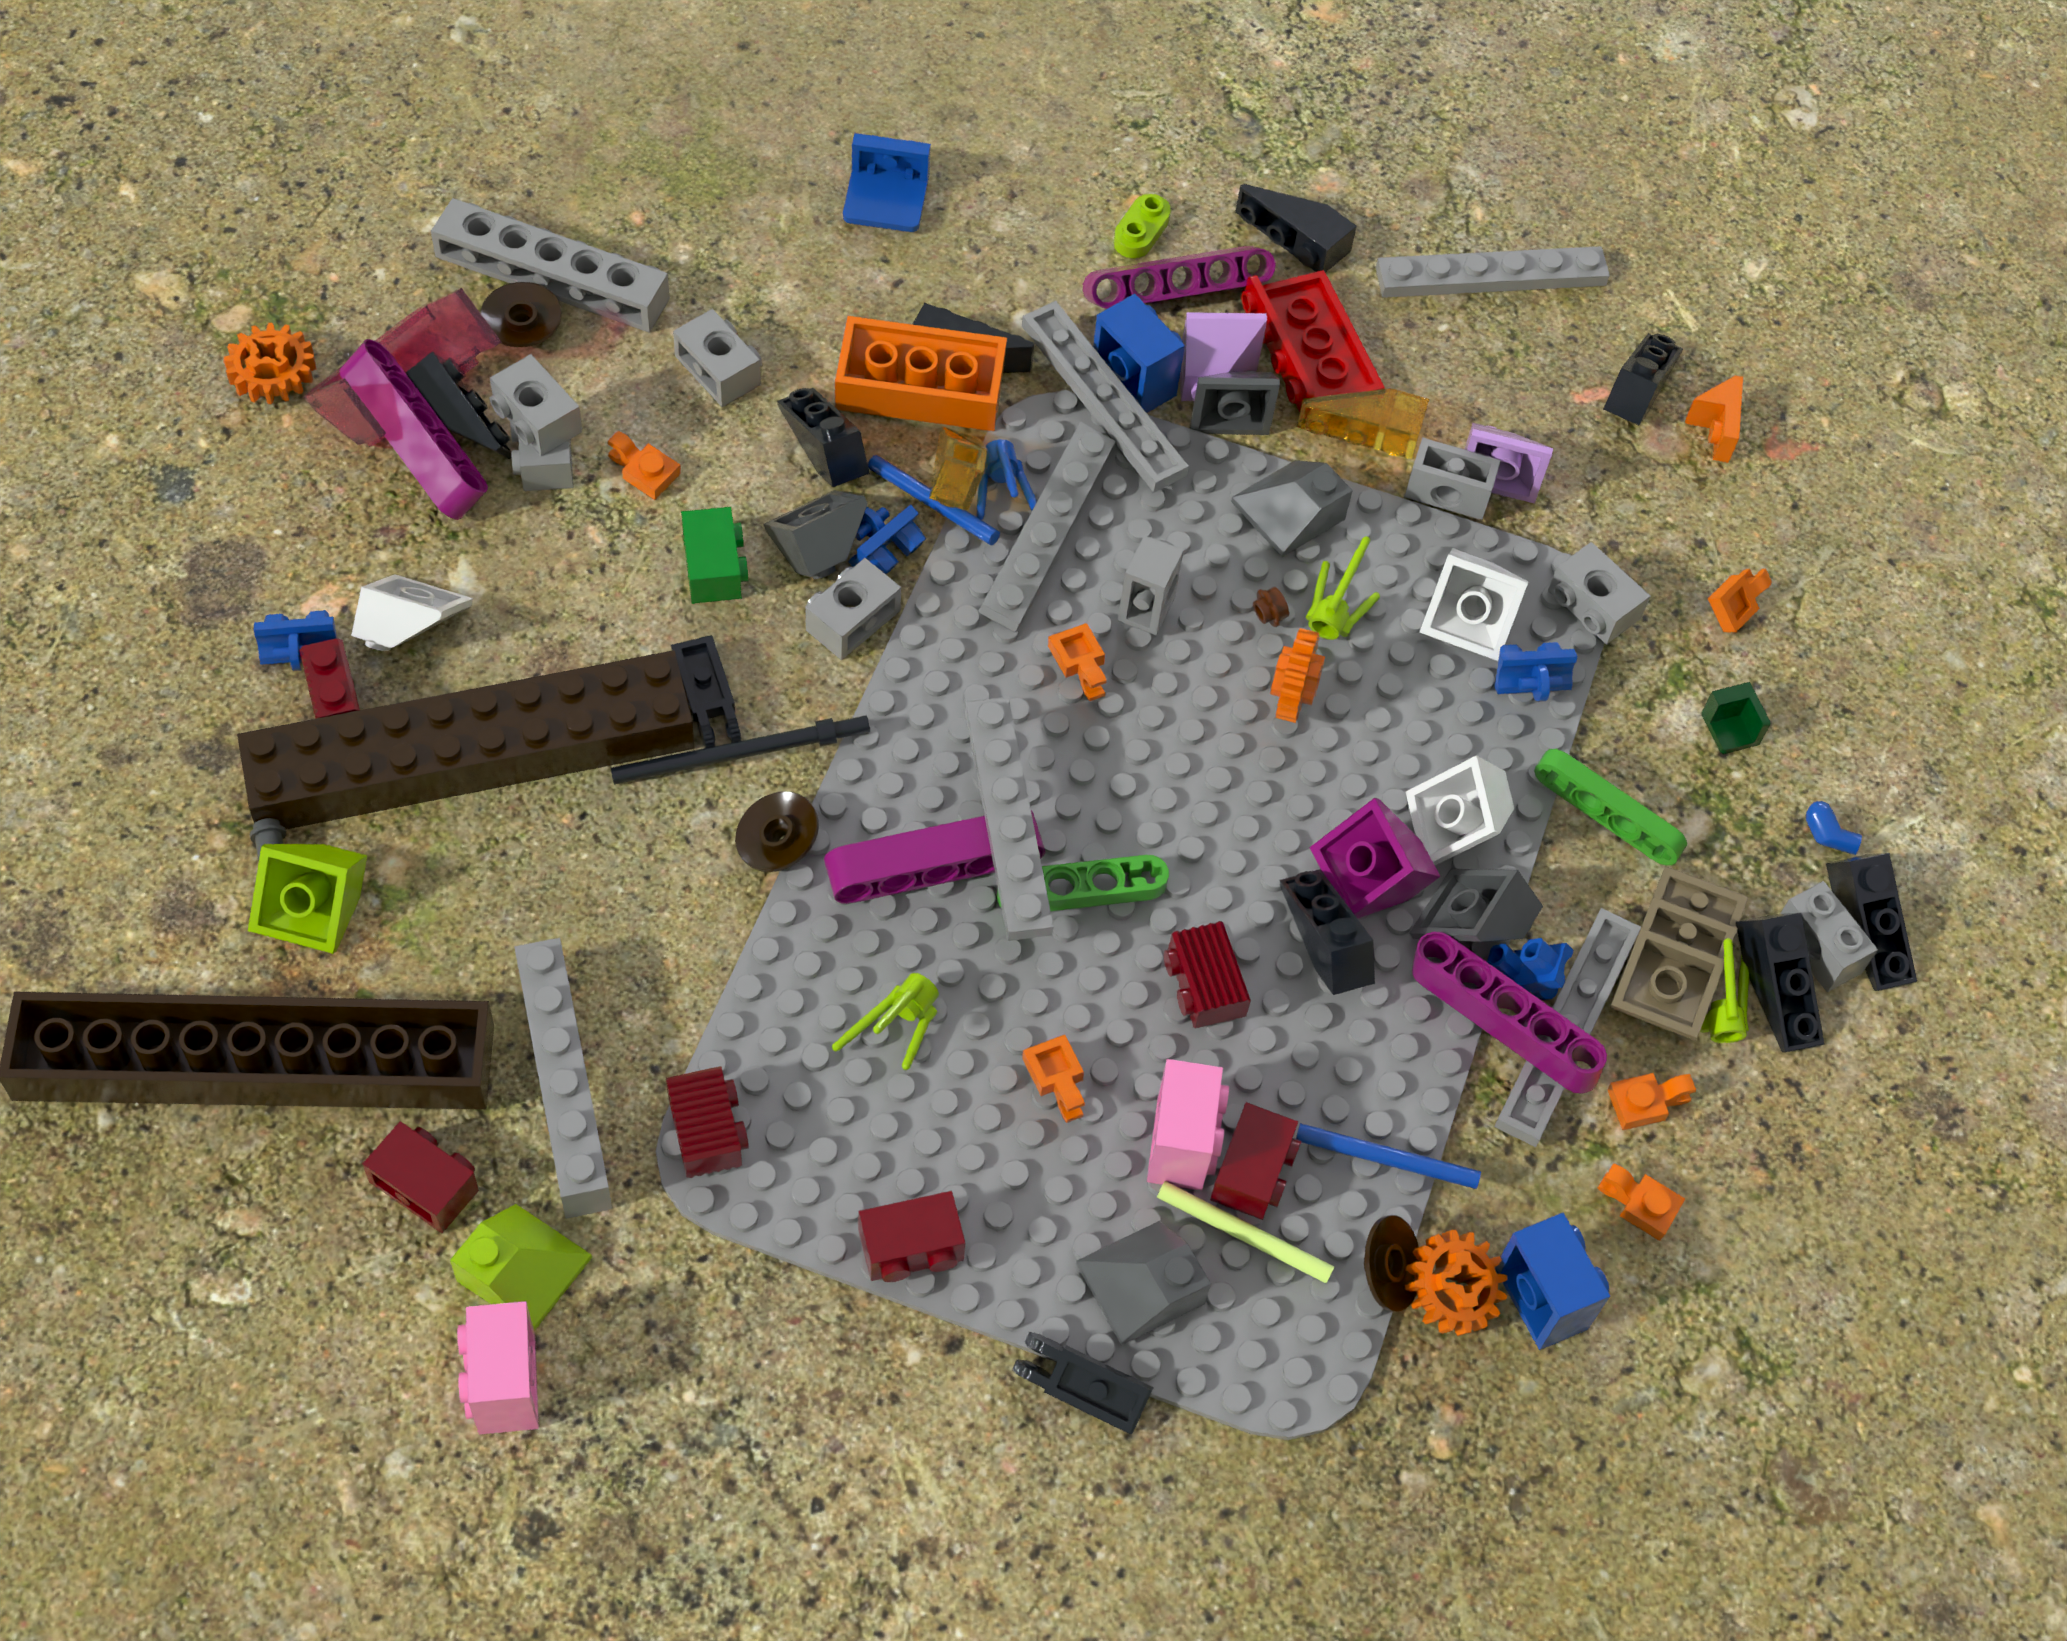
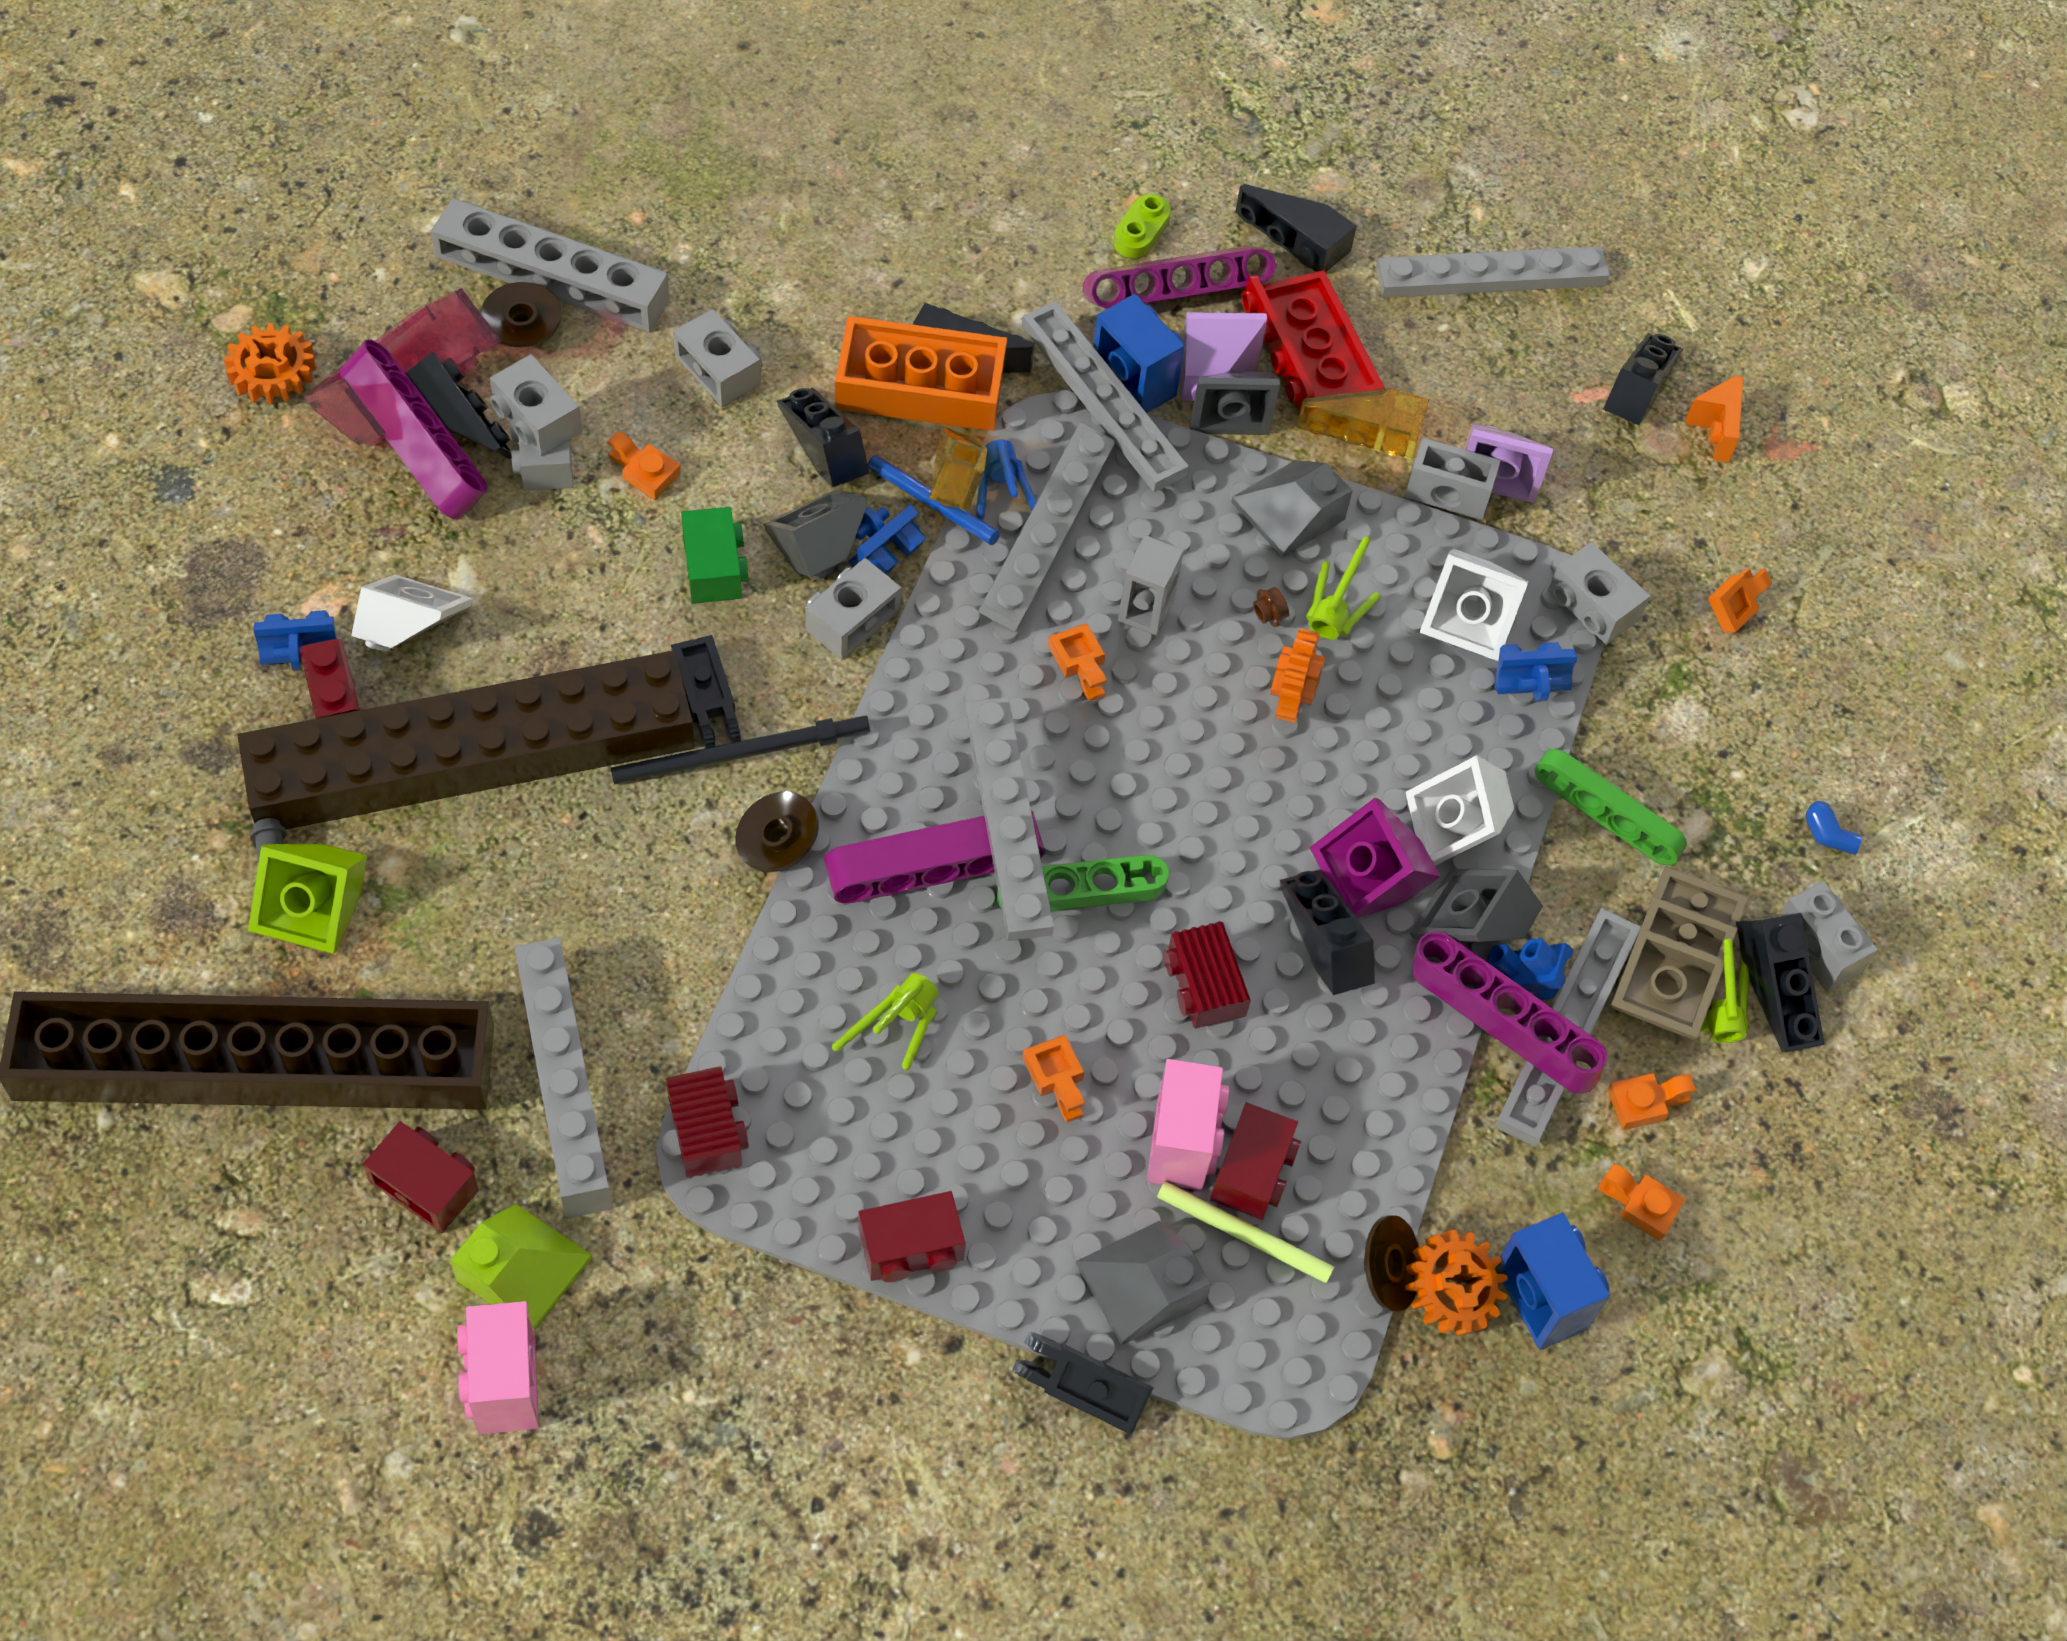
blue bracket [843,133,931,232] -> none
blue bar [1296,1123,1481,1189] -> none
dark green panel [1701,682,1770,754] -> none
black slope [1826,853,1917,991] -> none

